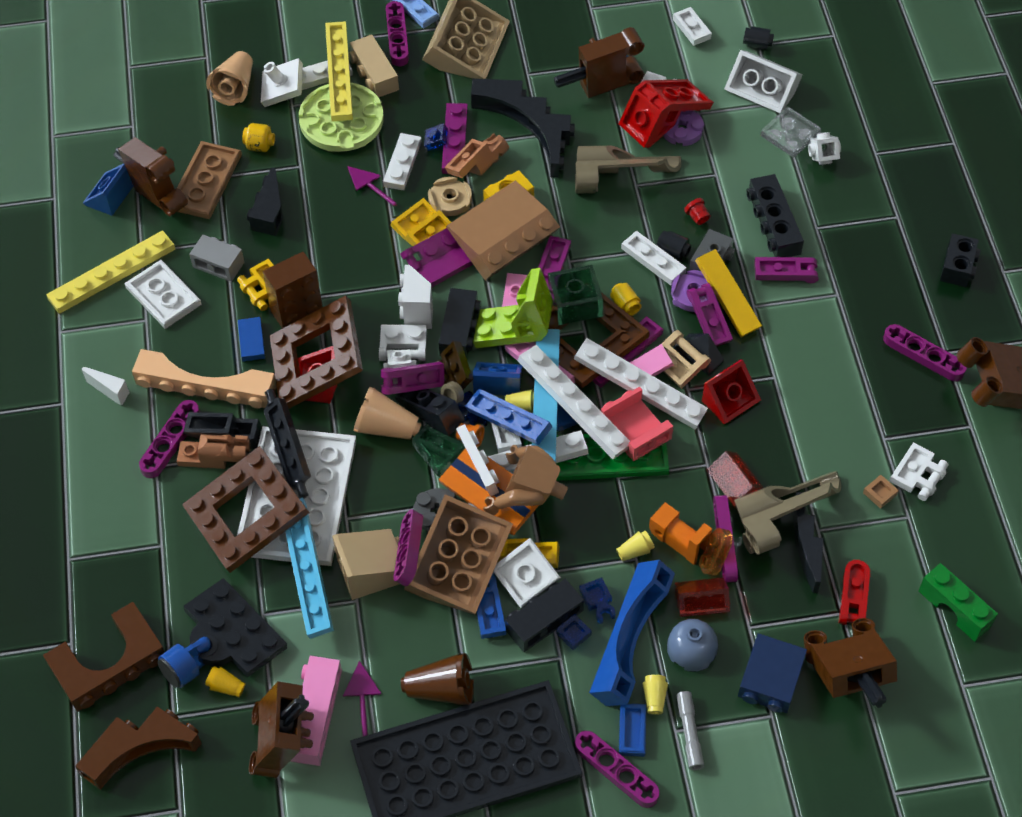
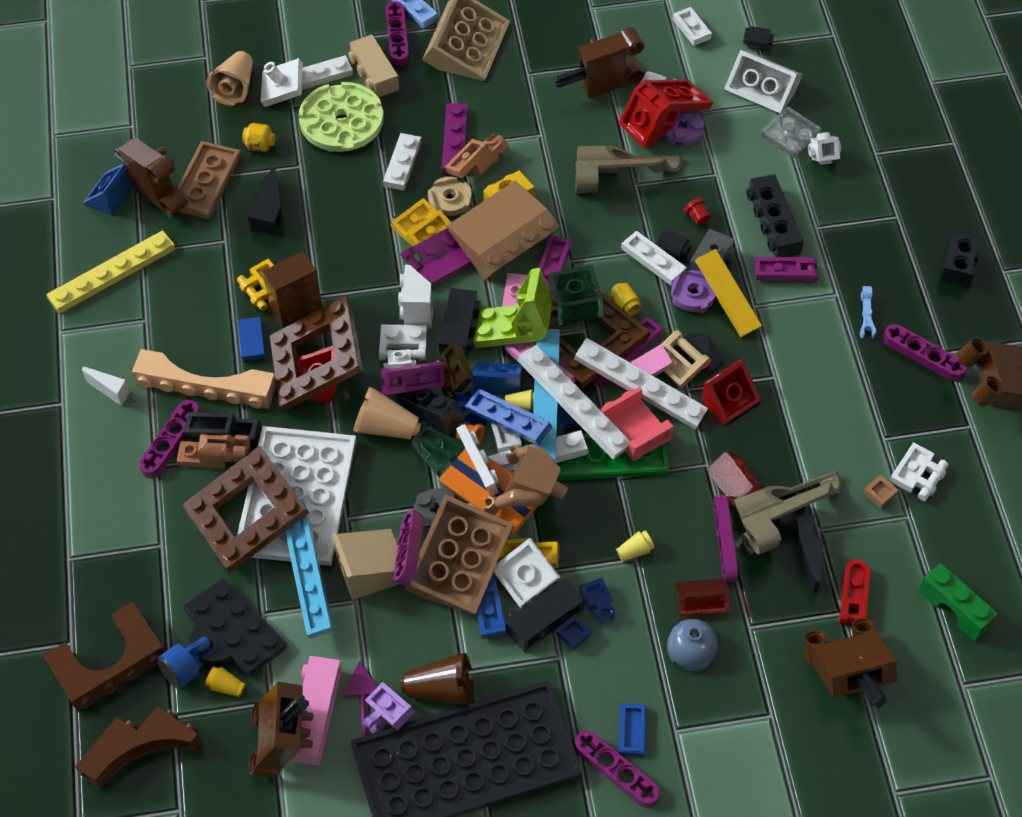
white tile [124,260,202,329] -> none
light grey brick [189,235,245,282] -> none
black plate [264,389,311,499] -> none
light yellow plate [325,21,353,121] -> none
magenta piece [347,166,397,206] -> none
clear blue plate [424,123,448,151] -> none
dark tan tile [441,381,464,404] -> none
black arch [471,78,575,178] -> none
blue arch [589,560,675,706] -> none
light yellow cone [642,675,668,714] -> none
orange piece [649,502,712,565] -> none
light grey piece [676,691,705,770] -> none
magenta plate [687,283,733,347] -> none
clear orange plate [699,528,733,576] -> none
dark blue brick [738,633,807,713] -> none
none -> medium lavender plate [363,682,415,734]
none -> light blue piece [860,286,876,339]

